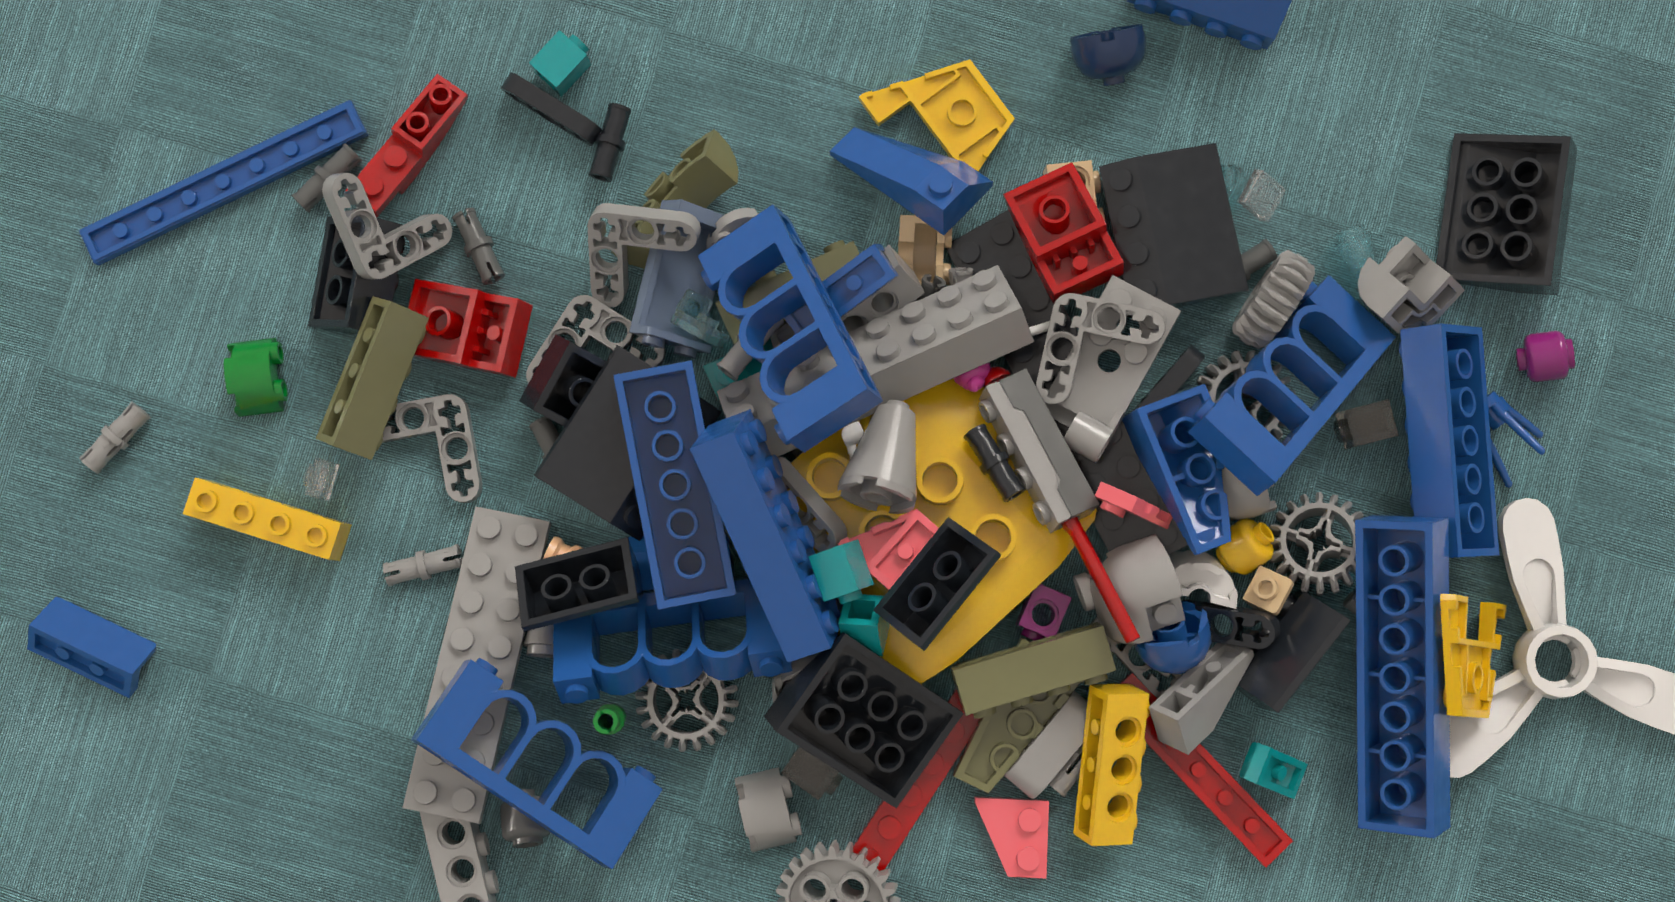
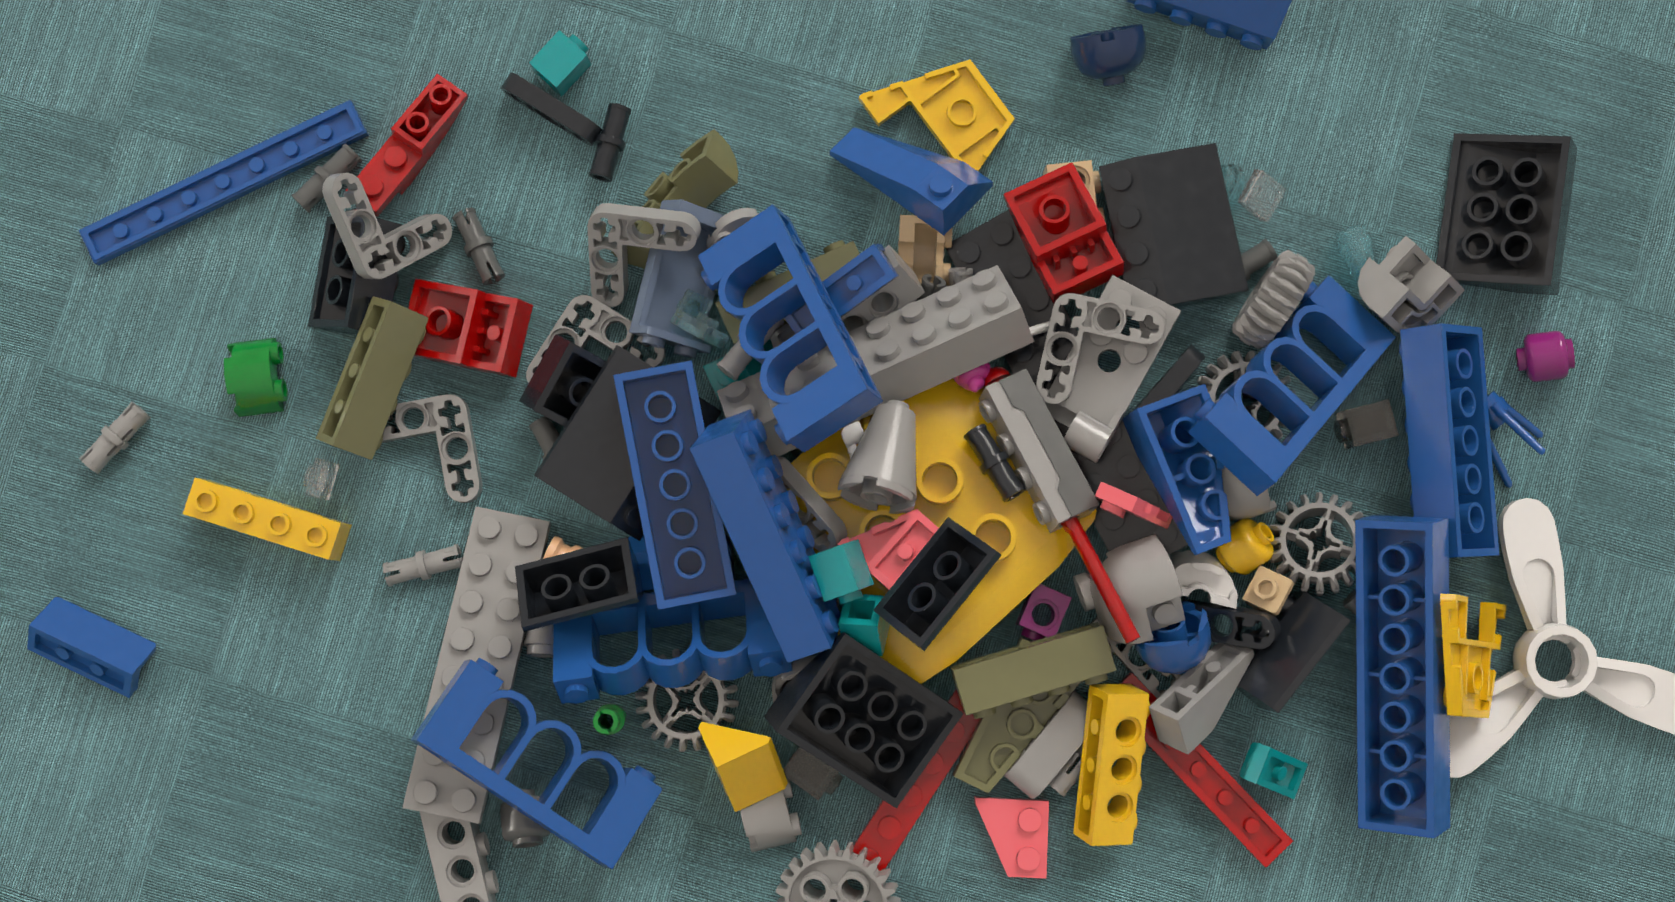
none -> yellow slope [698,722,788,812]

